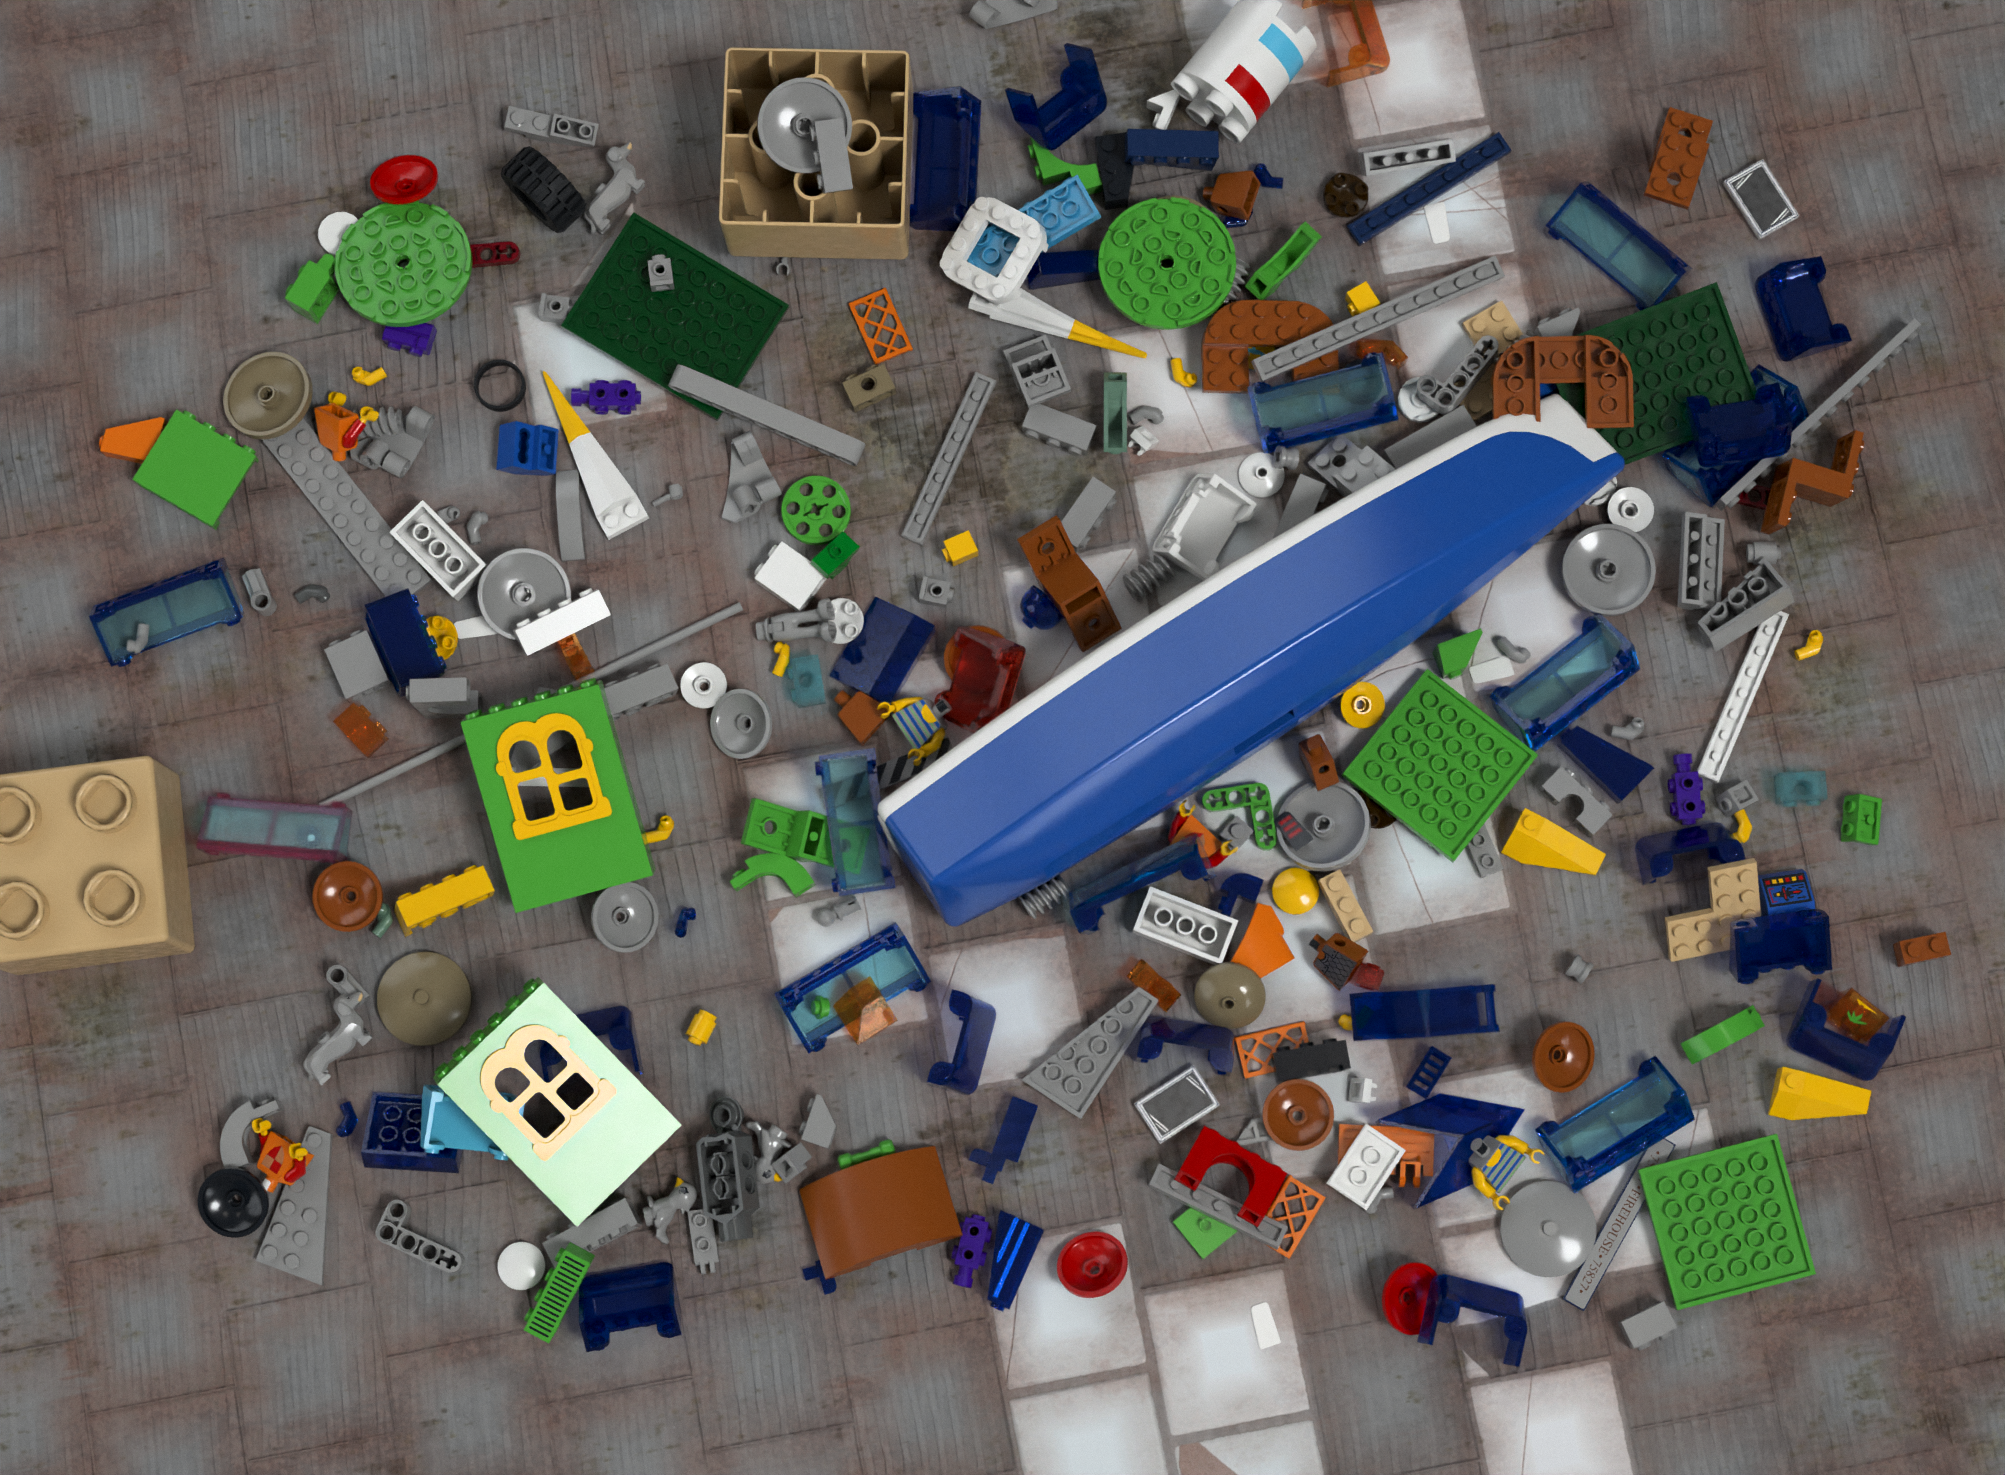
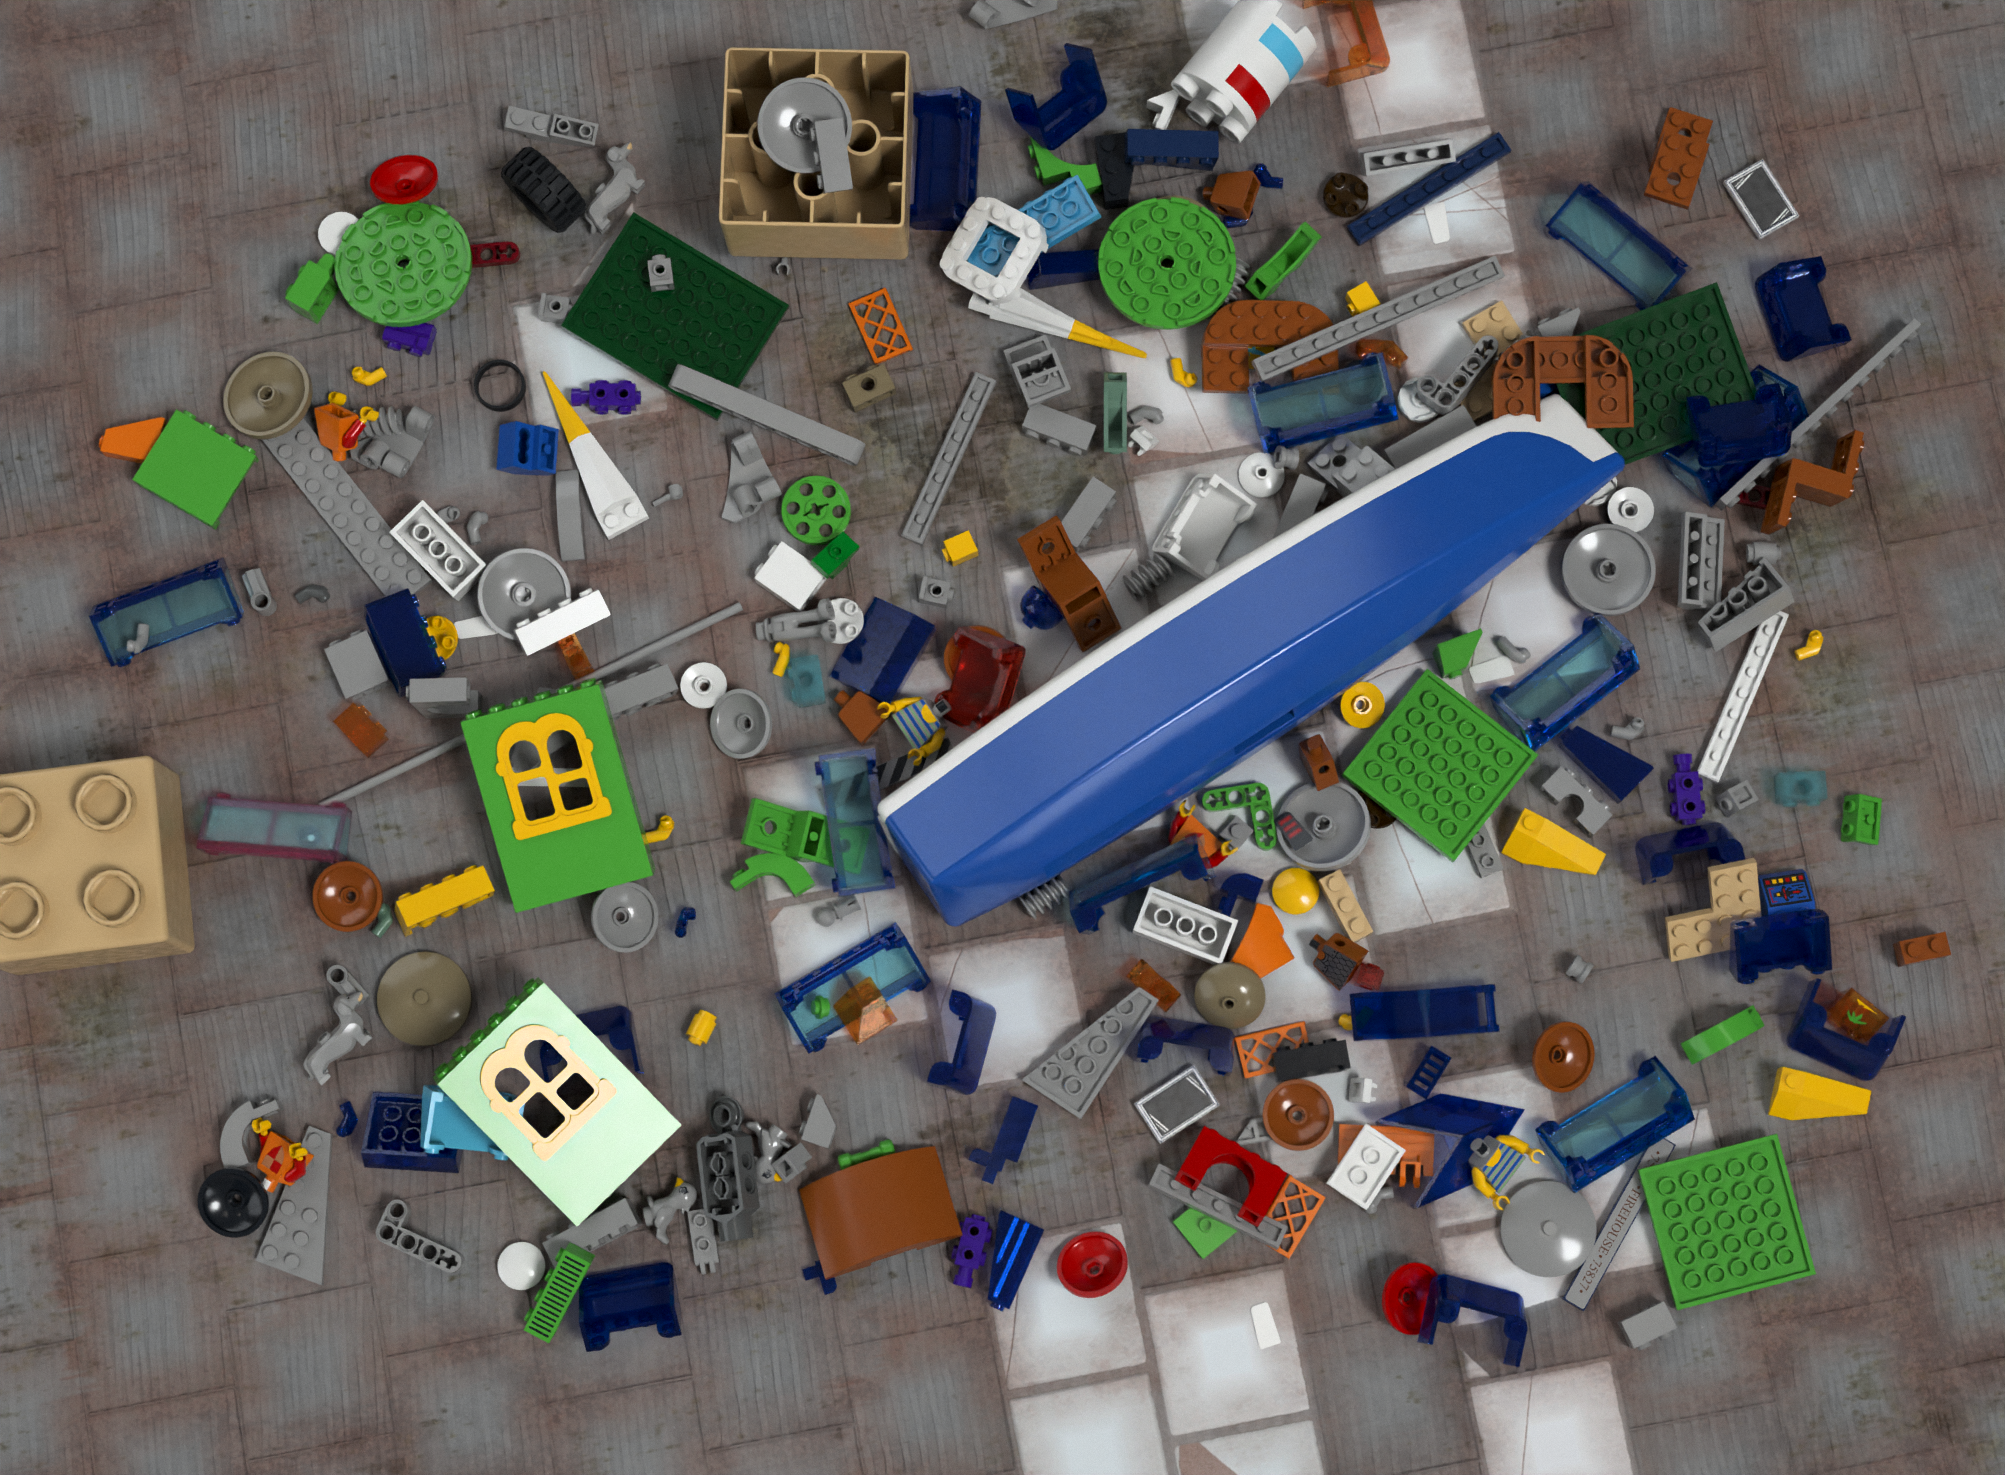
yellow arm [1732,809,1752,844] -> none

